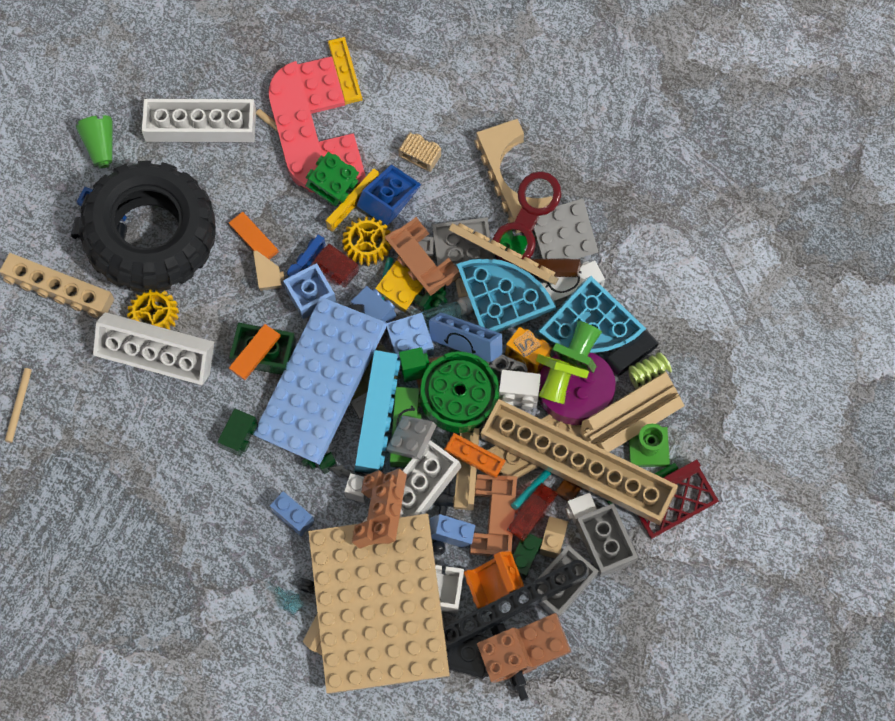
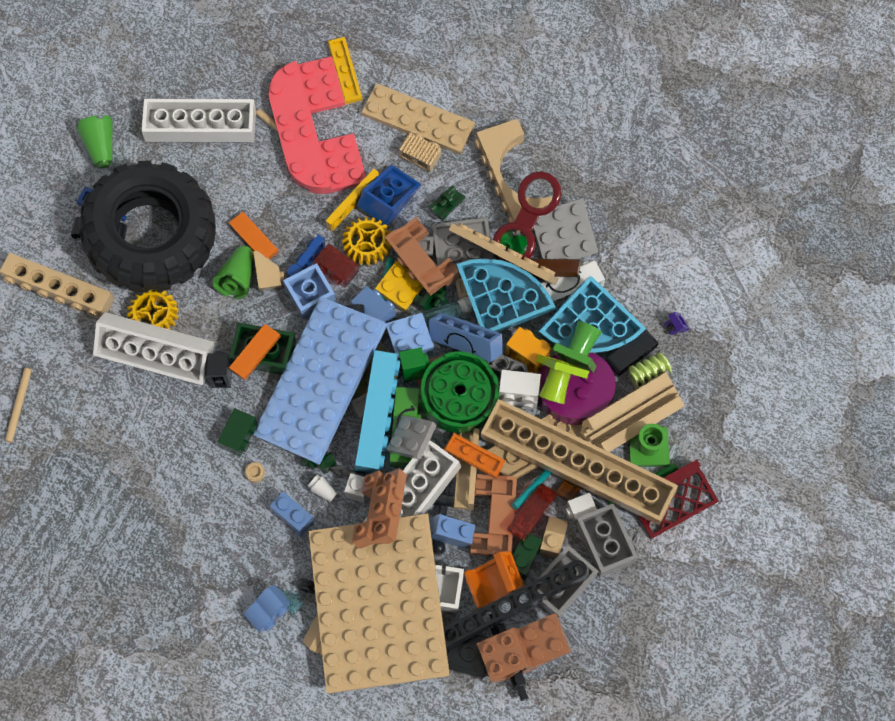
green brick [305,151,359,207] -> none
clear tile [513,330,541,357] -> none
none -> black brick [207,351,232,388]
none -> bright green cone [212,246,254,299]
none -> medium blue brick [244,585,291,633]
none -> tan tile [245,462,265,483]
none -> white cone [308,474,337,502]
none -> tan plate [361,83,475,155]
none -> dark green hips [429,185,465,221]
none -> dark purple tile [664,312,690,335]

